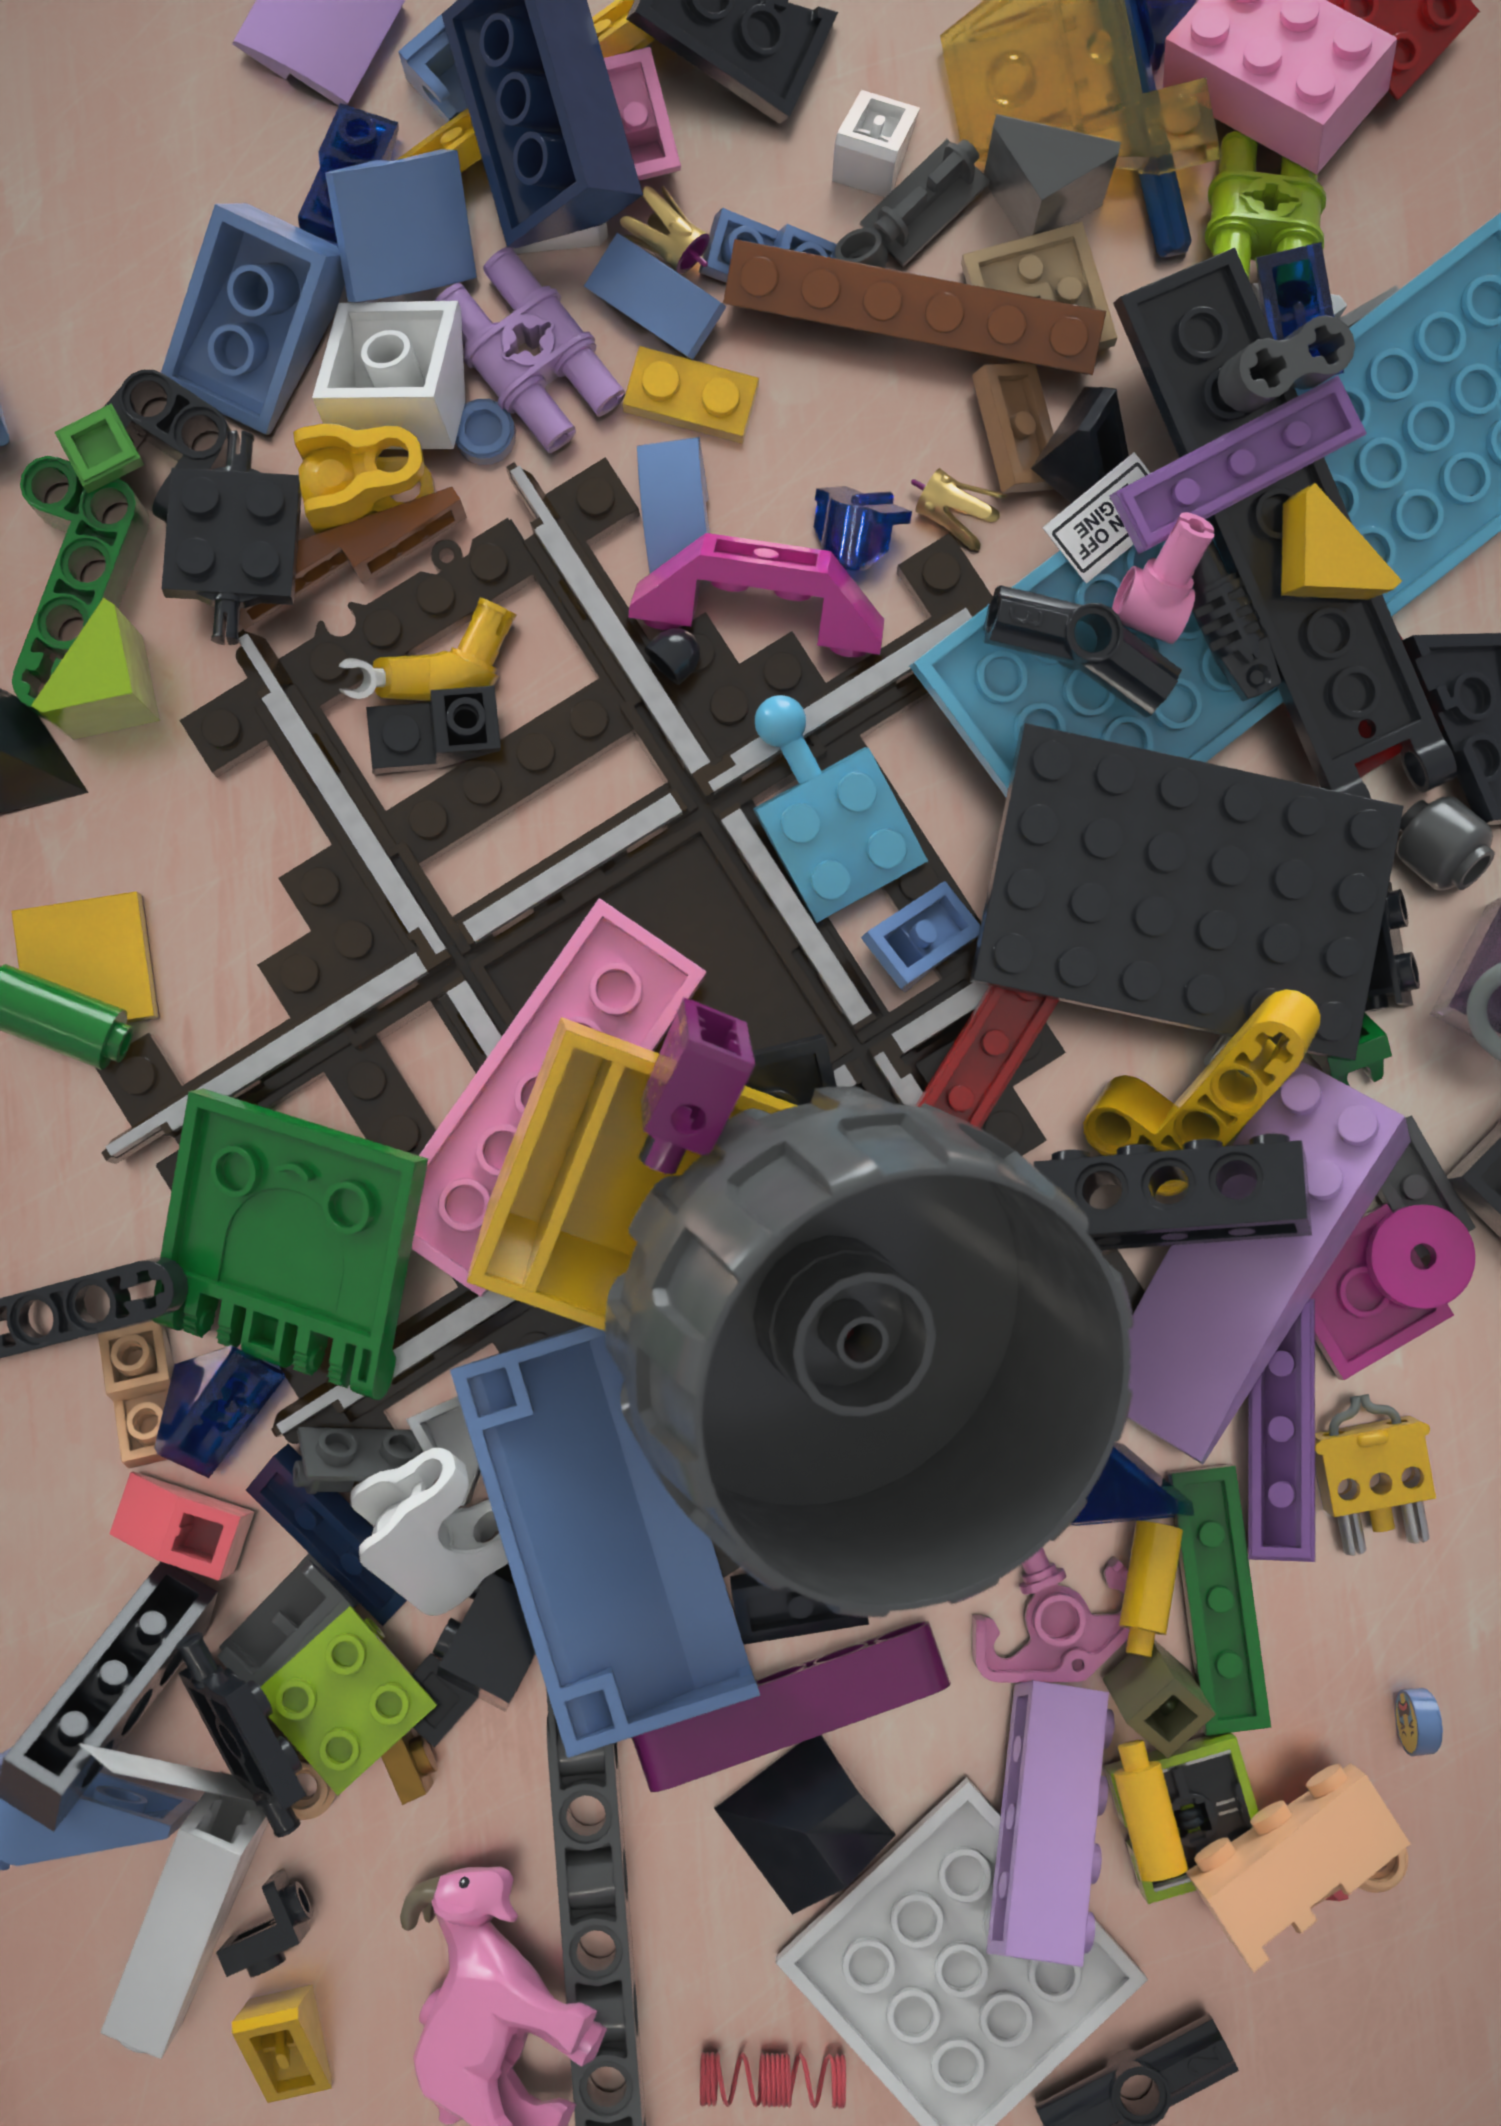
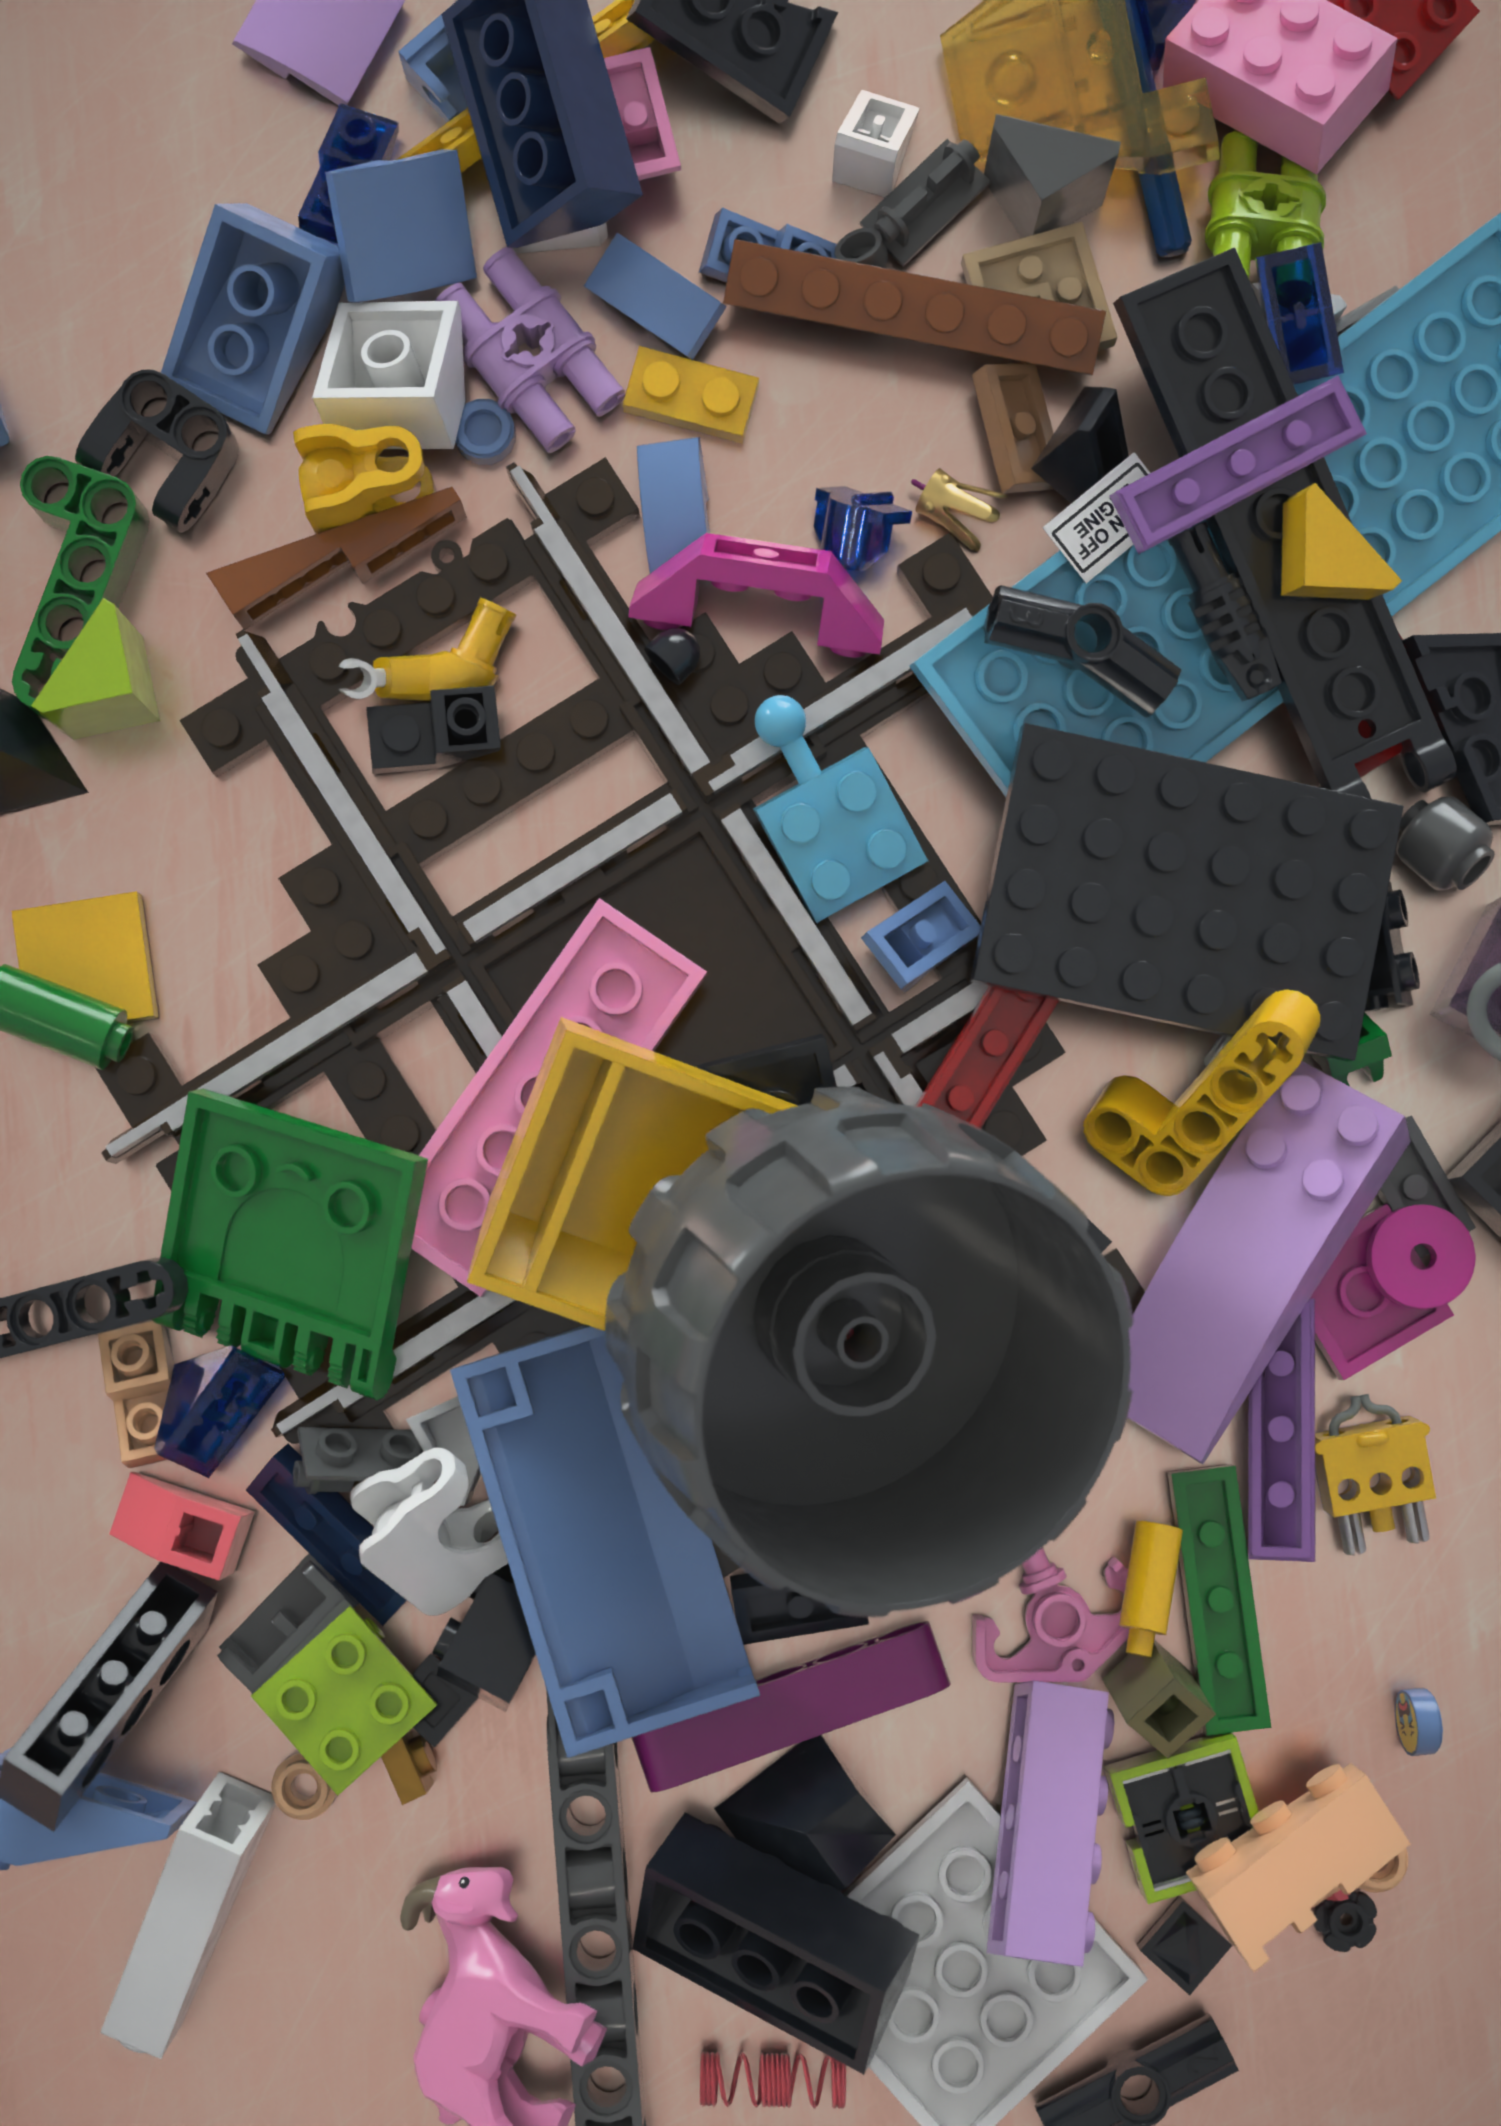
bright green tile [54,403,144,493] -> none
white sticker [79,1743,254,1801] -> none
black plate [161,430,302,645] -> none
black plate [175,1632,306,1838] -> none
black bracket [216,1870,312,1978] -> none
yellow slope [232,1984,332,2103] -> none
pearl gold piece [620,185,710,274] -> none
magenta torso [638,997,755,1175] -> none
black brick [1034,1134,1312,1250] -> none
clear blue slope [1068,1442,1194,1527] -> none
bright pink pin [1112,513,1215,644] -> none
yellow cylinder [1114,1740,1188,1882] -> none
dark grey axle [1218,315,1355,413] -> none
none -> black slope [632,1812,920,2075]
none -> black tile [1137,1896,1233,1996]
none -> black plate [1313,1891,1377,1952]

